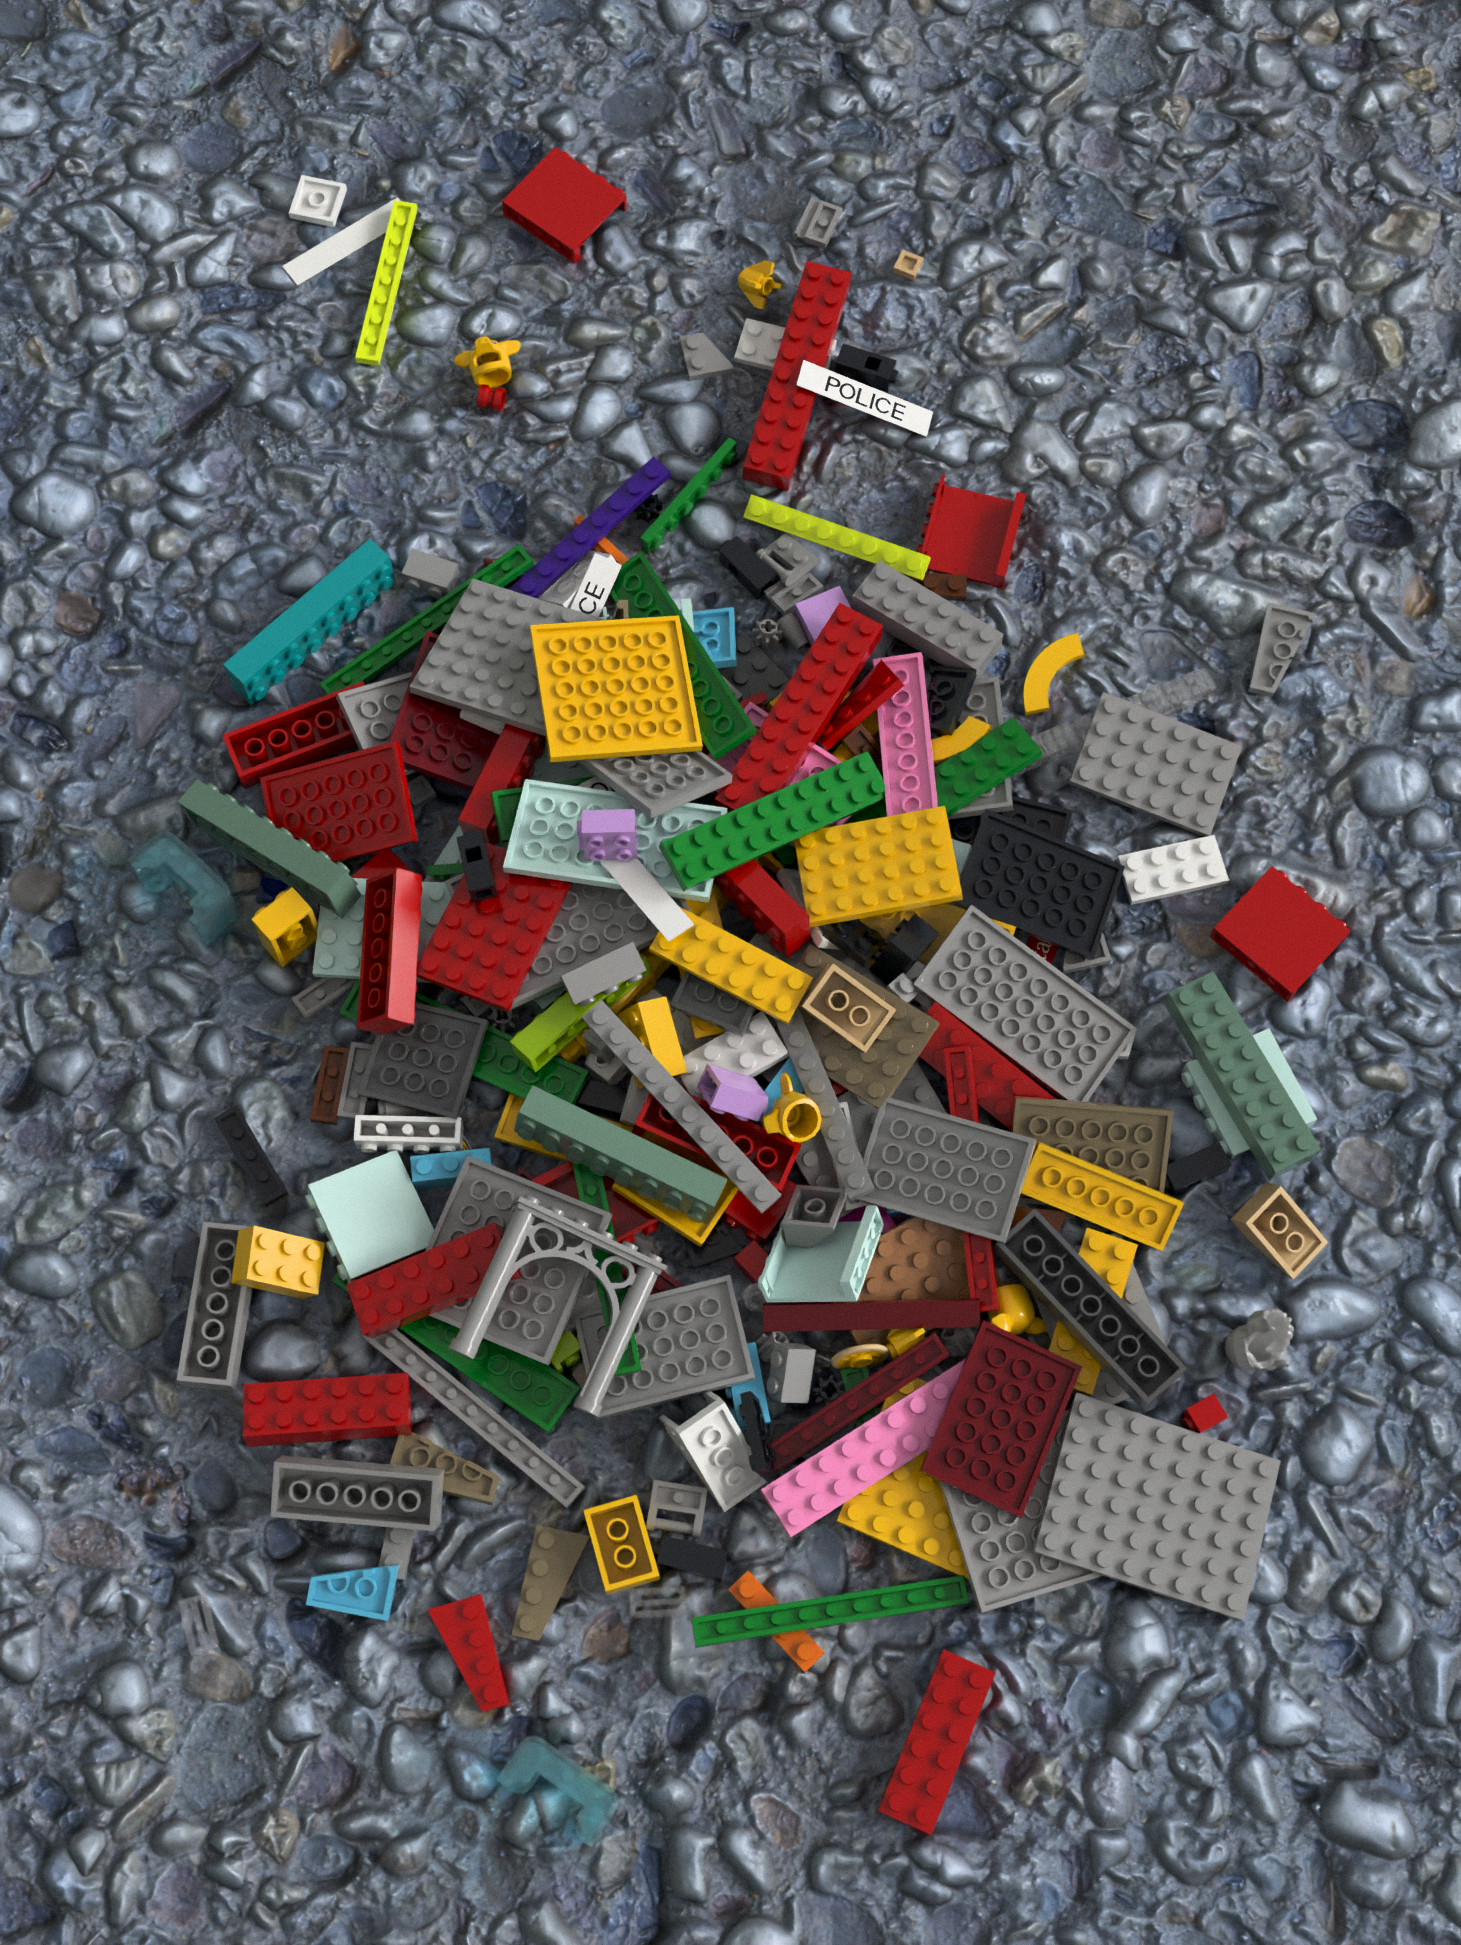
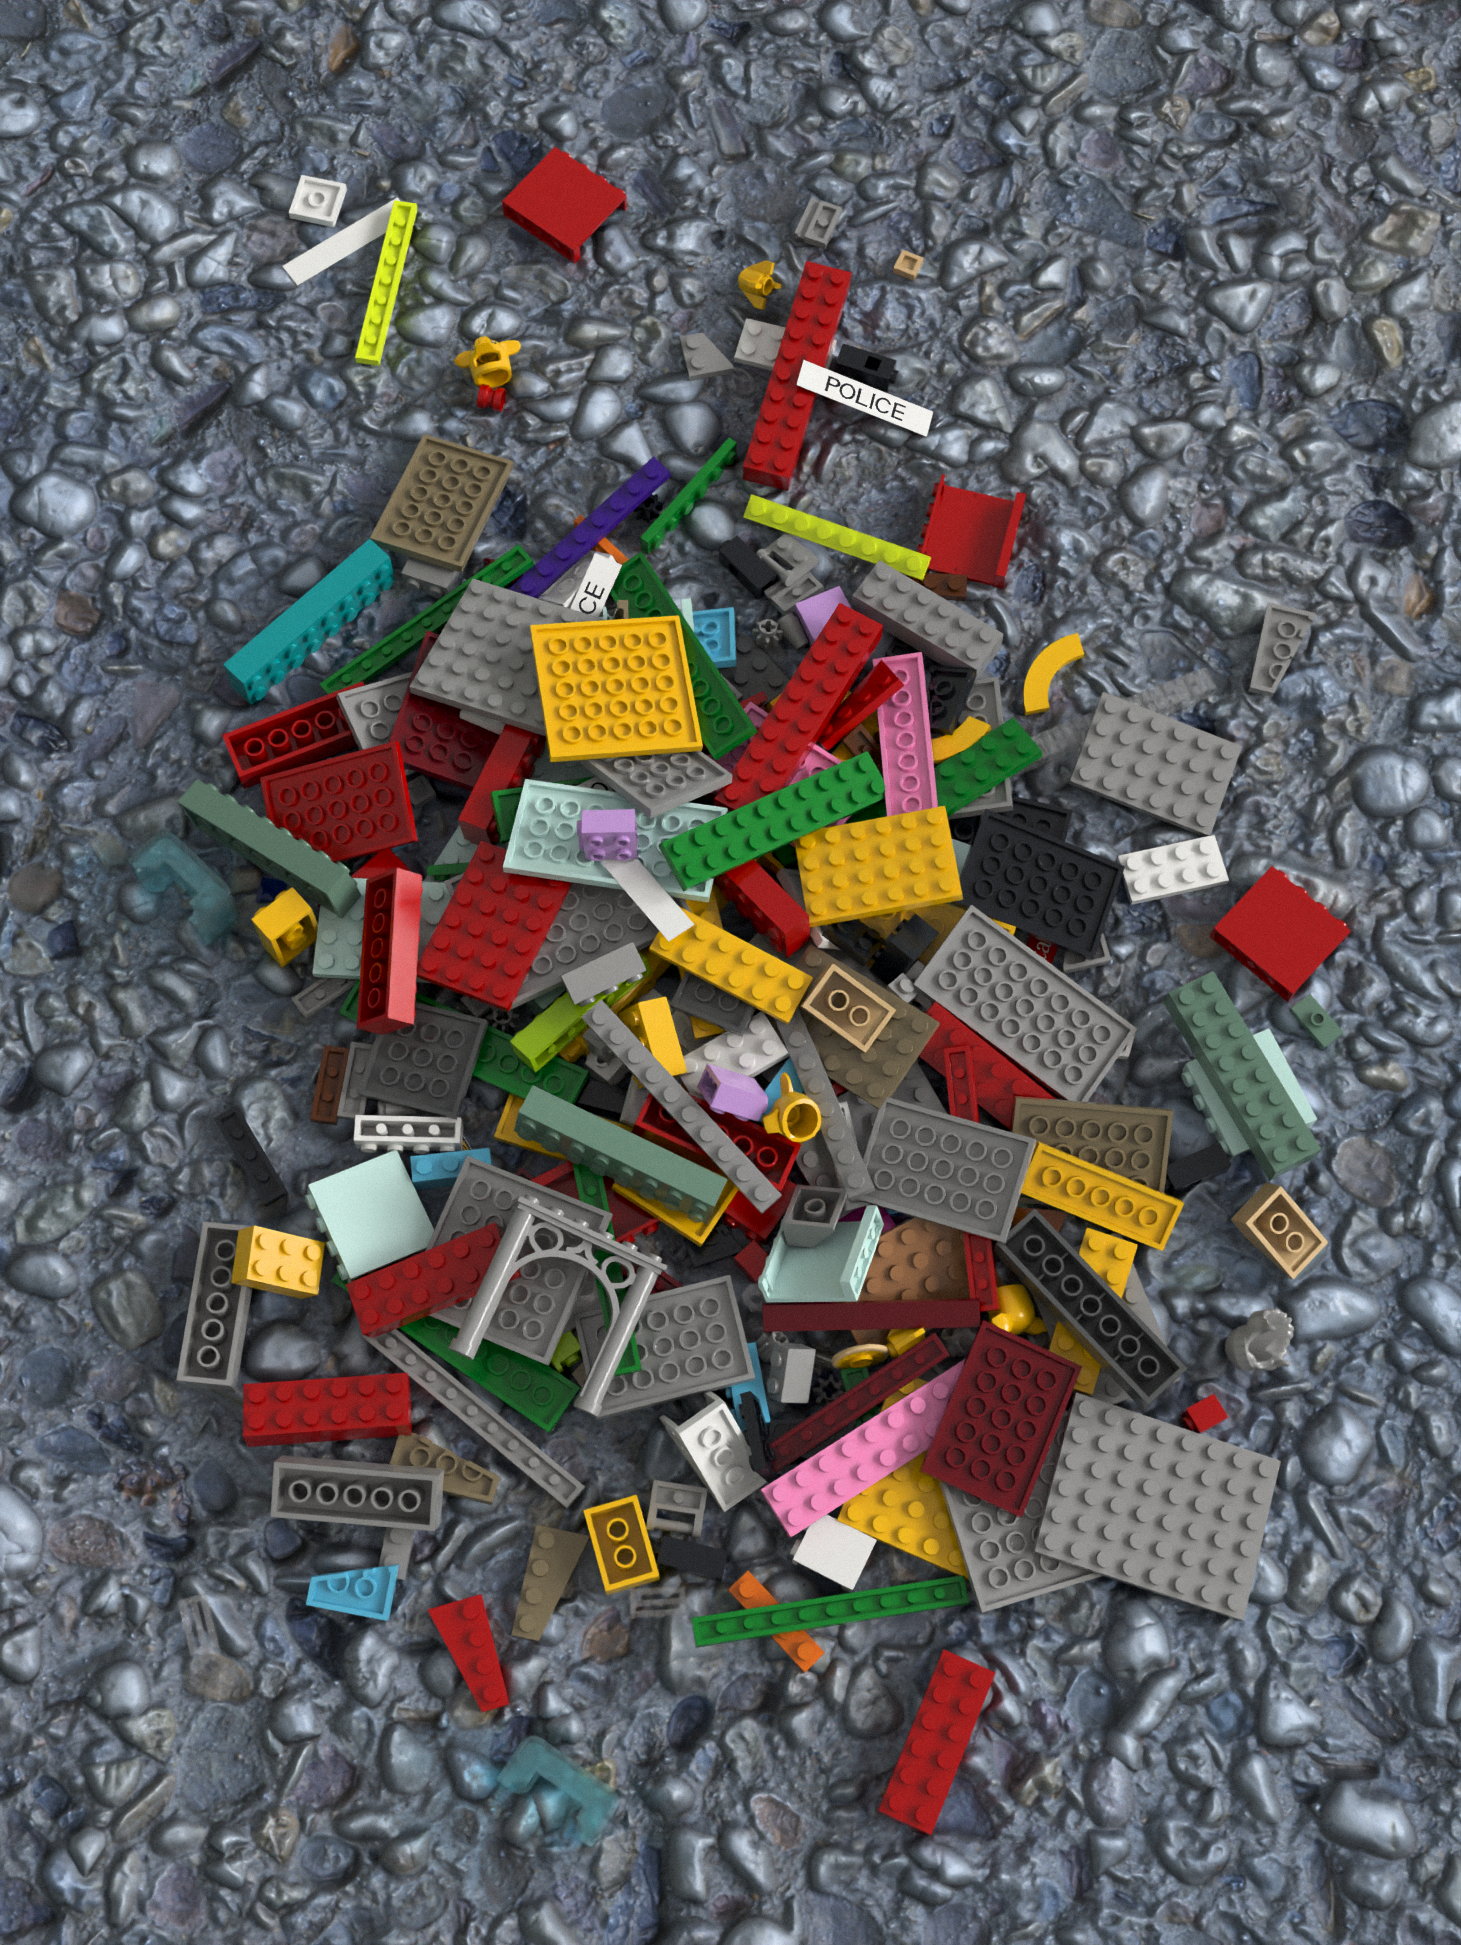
black brick [456,831,498,903] -> none
none -> dark tan plate [370,434,514,573]
none -> white panel [790,1514,877,1593]
none -> sand green plate [1289,994,1344,1050]

